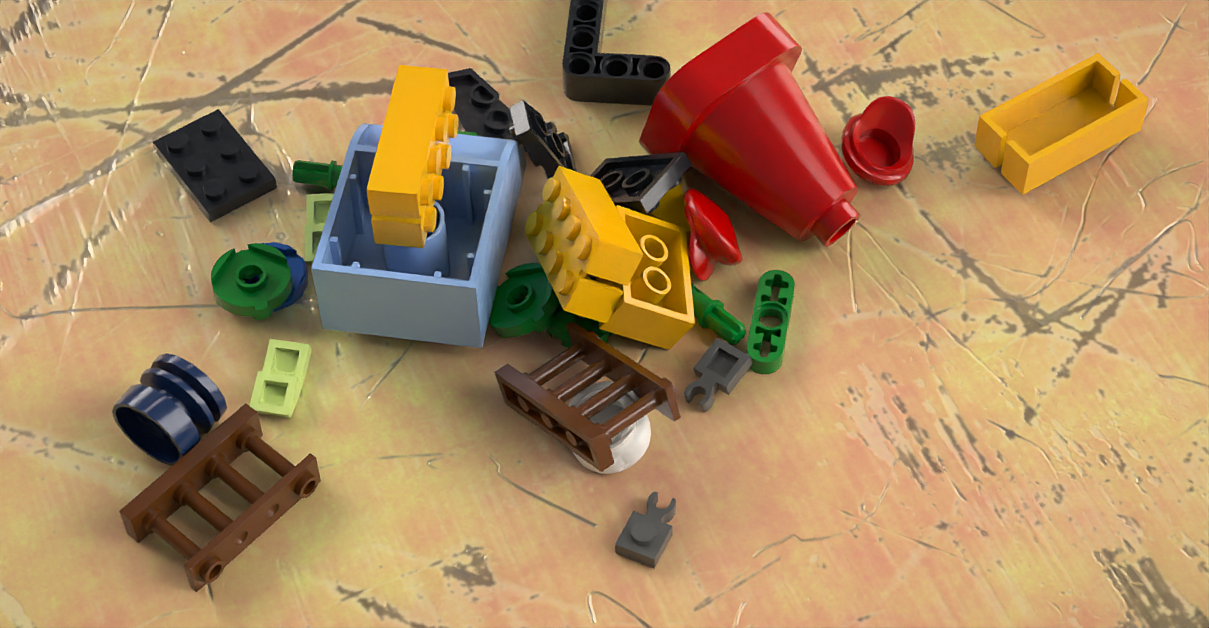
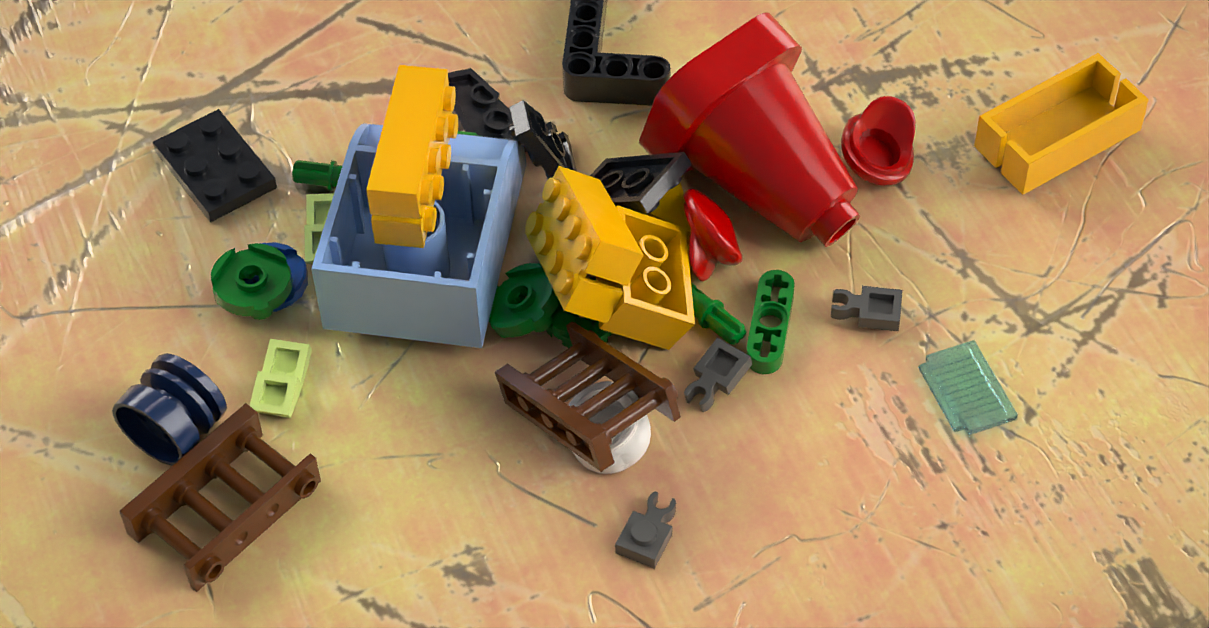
none -> dark grey plate [831,286,903,331]
none -> clear light blue window [918,340,1018,436]

